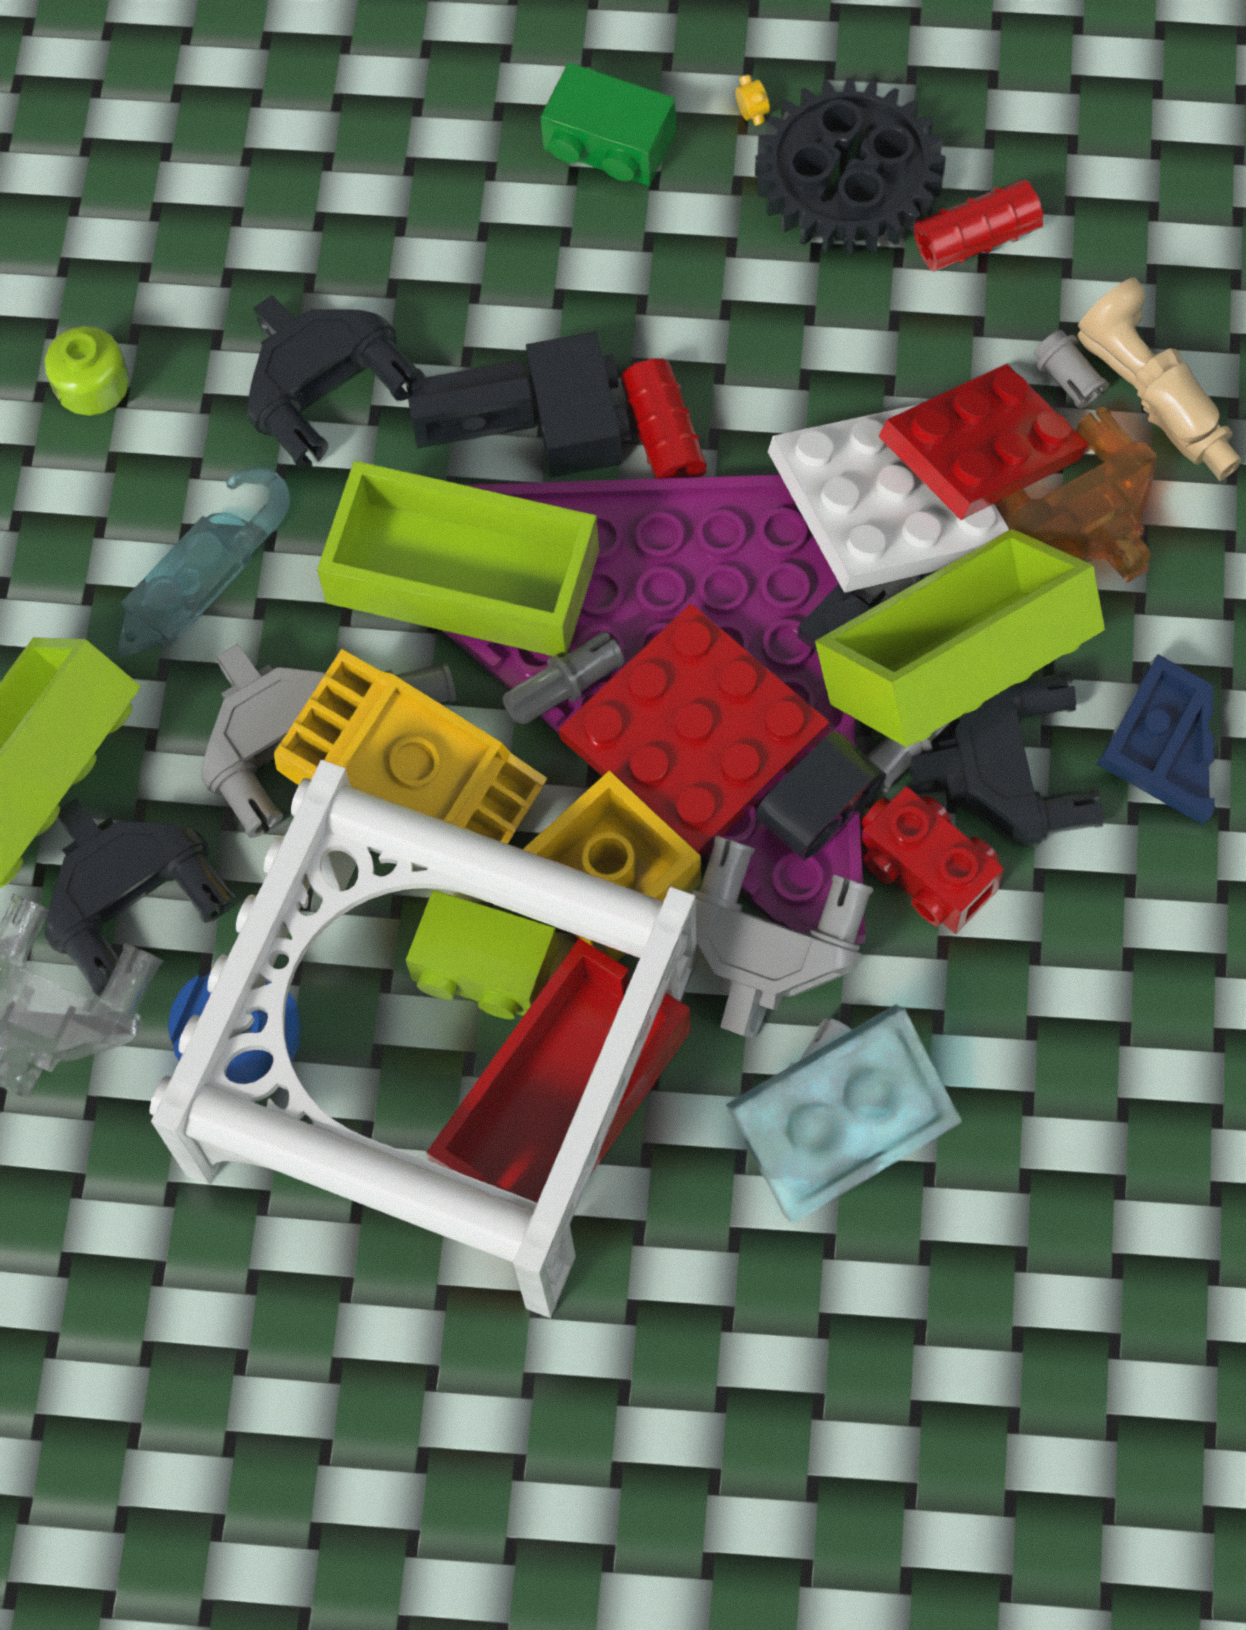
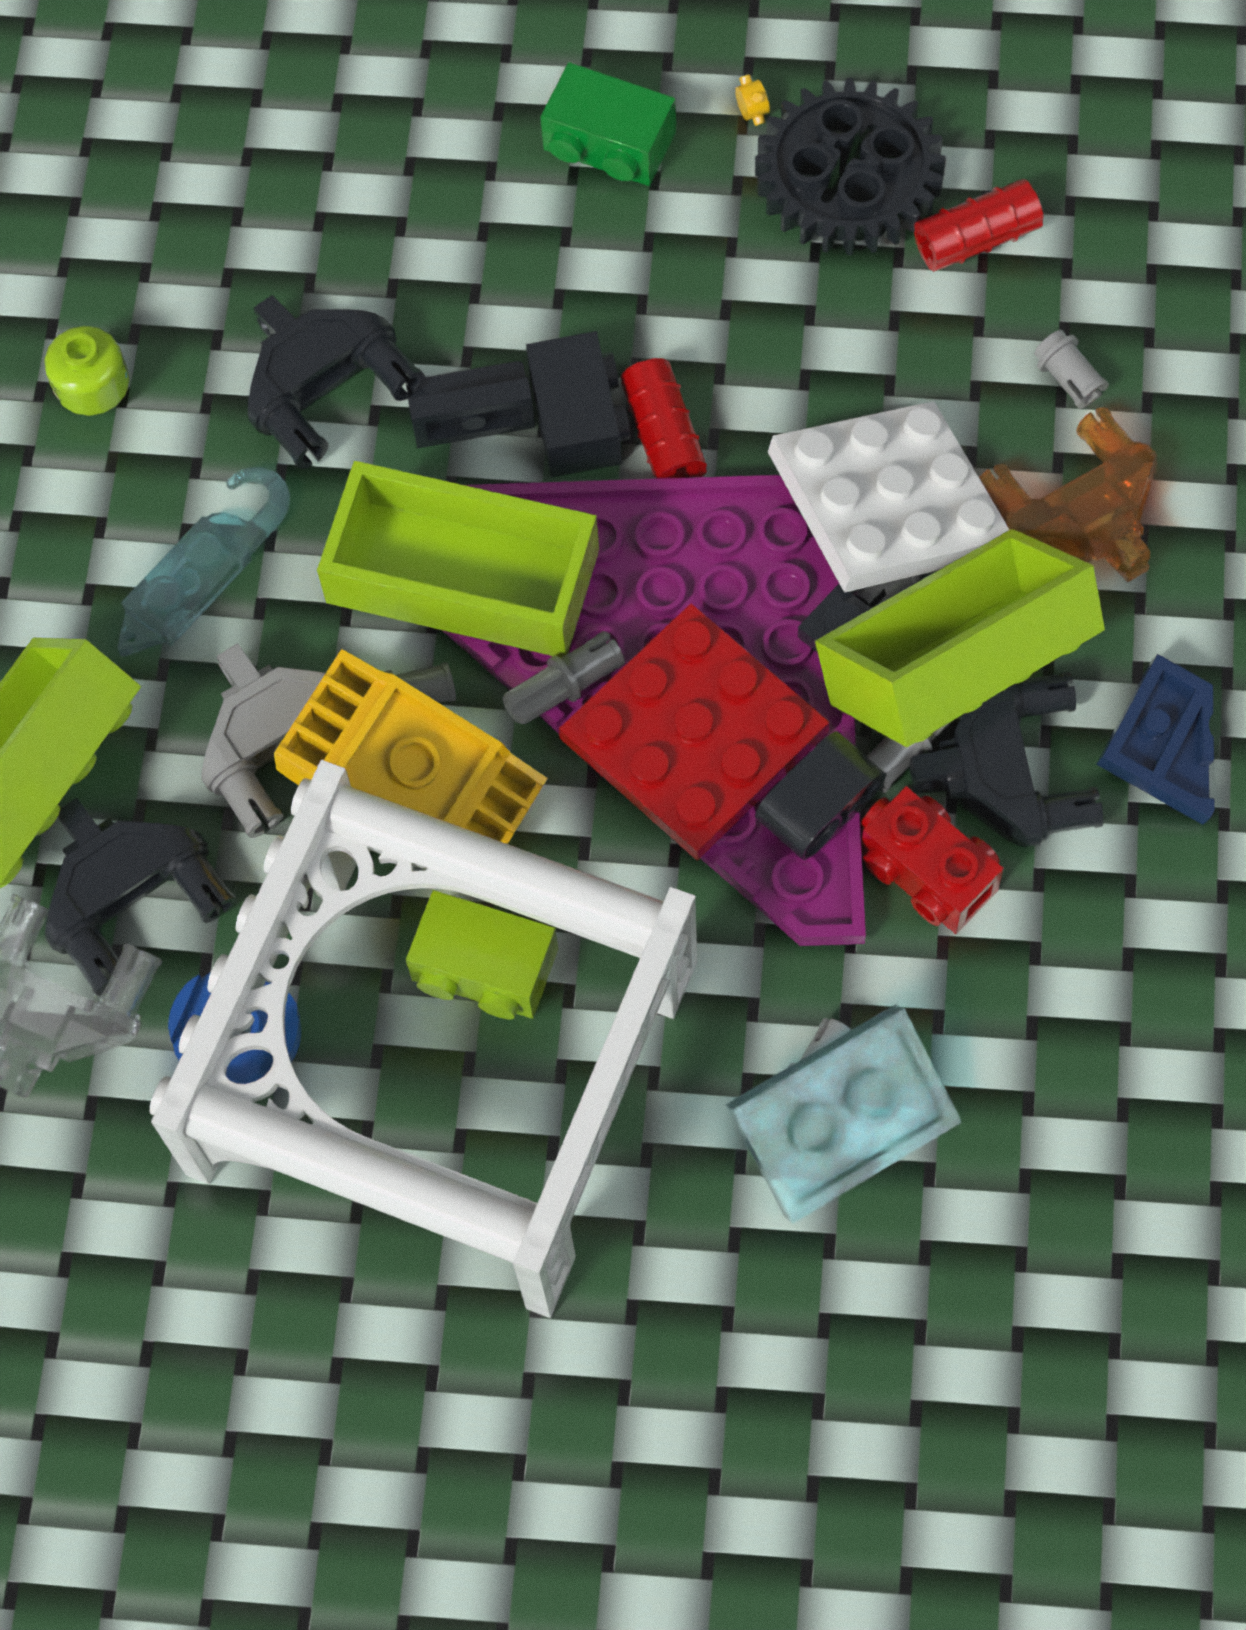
red piece [426,938,691,1203] -> none
yellow brick [523,771,701,961] -> none
light grey connector [691,836,874,1038] -> none
red plate [878,364,1089,520] -> none
tan piece [1077,277,1241,481] -> none

